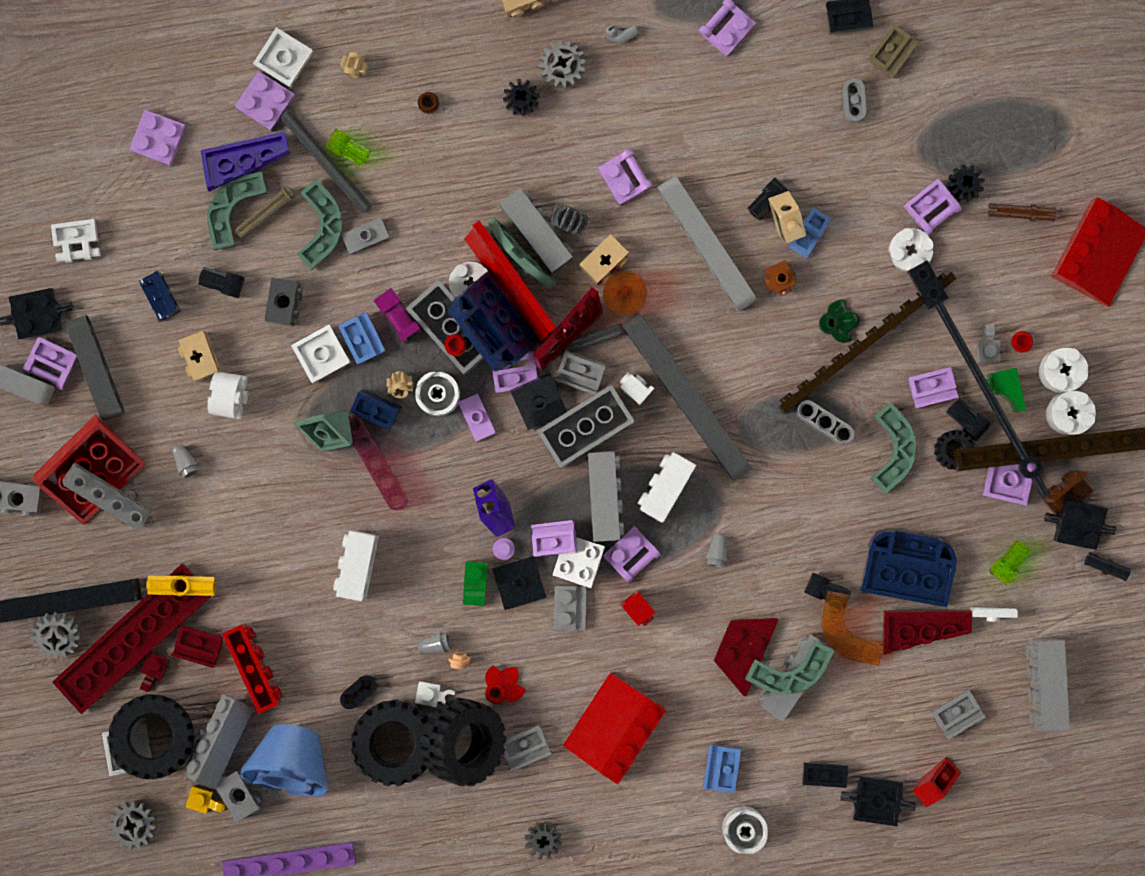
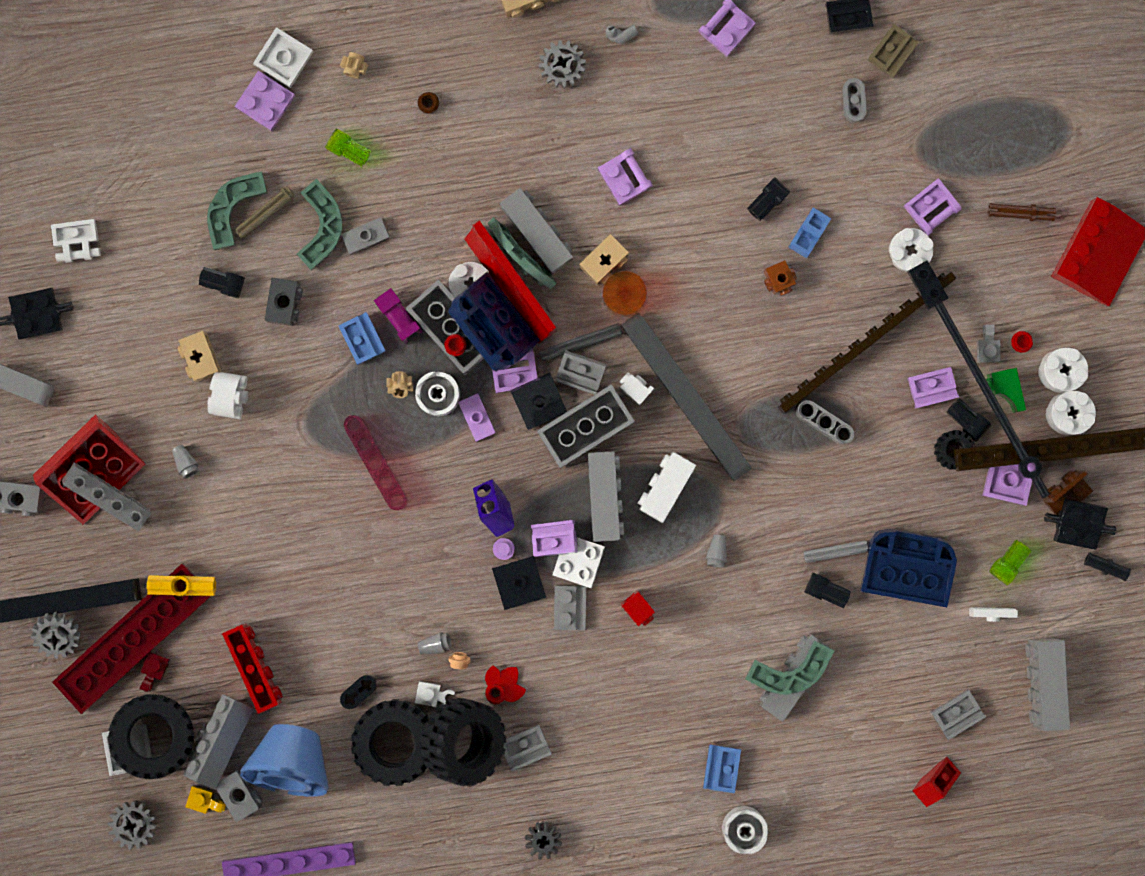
lavender plate [23,337,78,391] -> none
dark grey beam [65,315,125,421] -> none
lavender plate [129,110,186,166] -> none
dark blue hinge [139,271,181,322] -> none
dark red plate [172,625,224,668] -> none
dark purple wing [200,131,290,192] -> none
dark grey axle [281,110,371,214] -> none
white plate [291,325,351,384] -> none
sand green slope [294,412,353,452] -> none
white brick [333,530,379,601] -> none
dark blue hinge [350,389,402,430] -> none
green arch [463,561,489,606] -> none
black gear [503,79,540,117] -> none
dark red wing [533,287,603,371] -> none
dark grey gear [551,204,589,235] -> none
red slope [563,672,666,785] -> none
lavender plate [603,526,661,584] -> none
light grey beam [656,176,757,312] -> none
dark red wing [713,617,779,697] -> none
tan torso [768,191,806,243] -> none
black plate [802,762,848,788] -> none
dark green plate [819,299,860,343] -> none
clear orange plate [822,591,883,666] -> none
black plate [840,776,916,826] -> none
sand green plate [870,402,916,494] -> none
dark red wing [883,610,972,655] -> none
black gear [947,164,985,202] -> none
none -> light grey axle [804,541,868,563]

